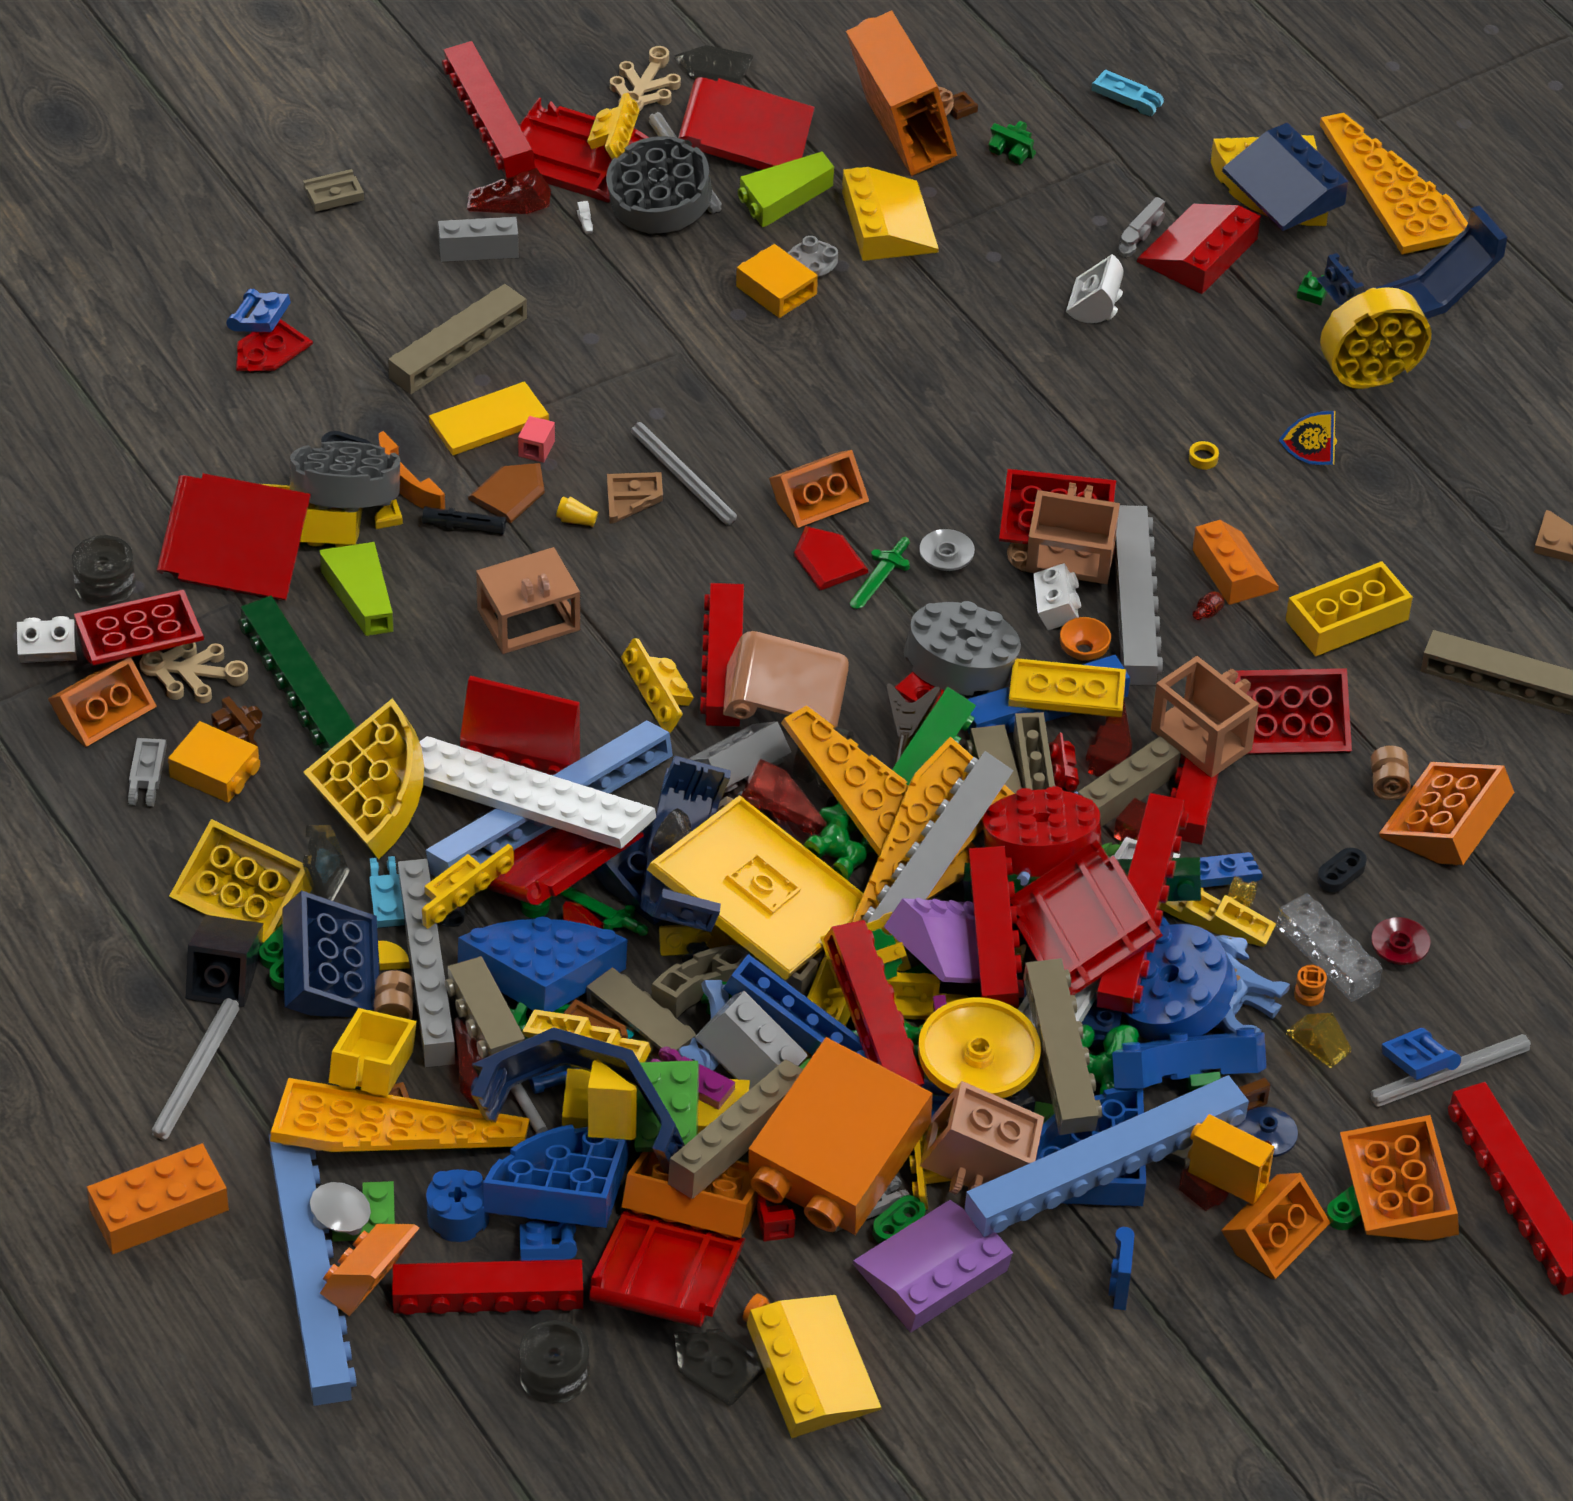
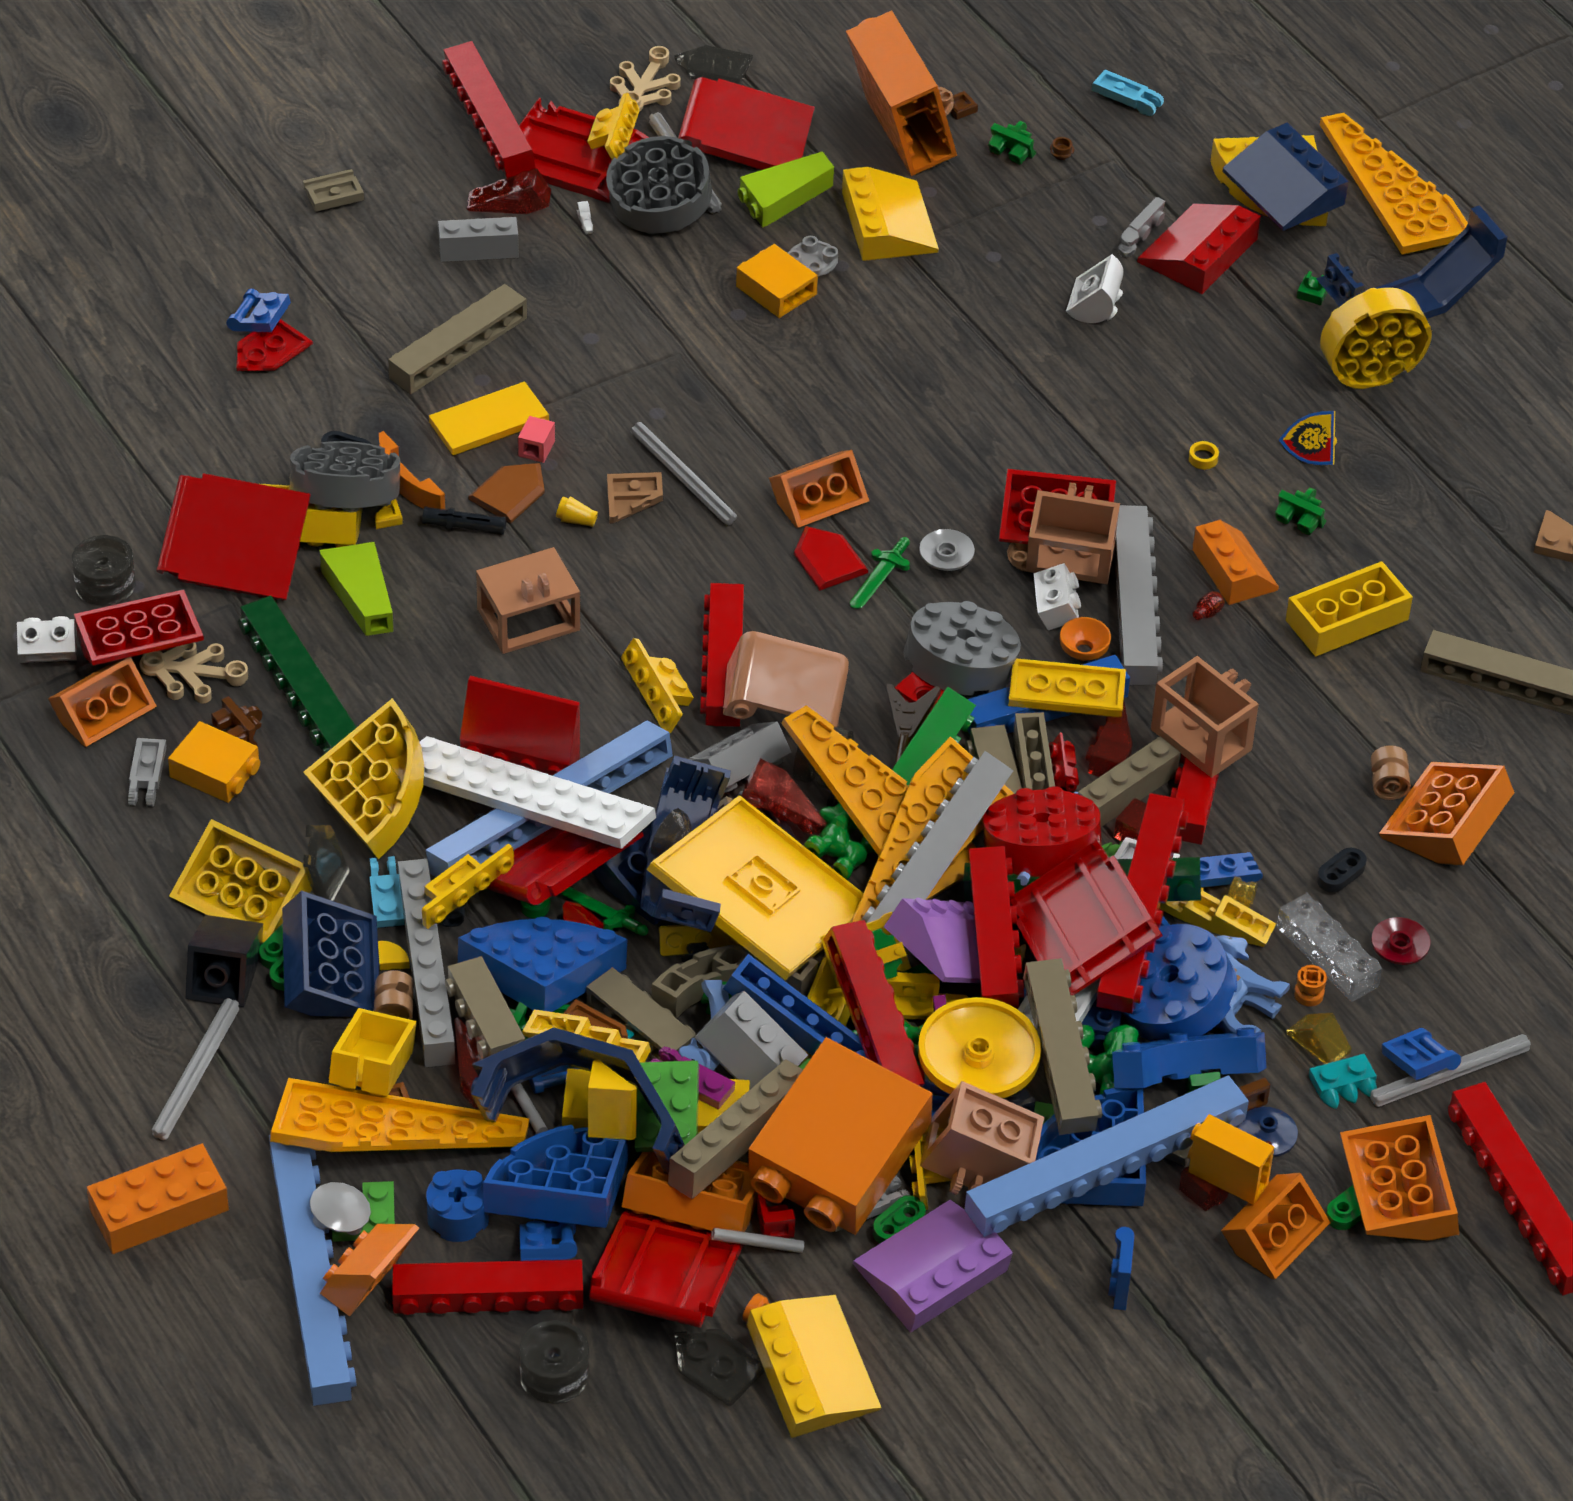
red slope [1233,668,1352,754] -> none
none -> light grey bar [711,1228,804,1253]
none -> reddish brown plate [1050,137,1075,160]
none -> green hips [1275,487,1326,535]
none -> teal plate [1308,1054,1377,1109]

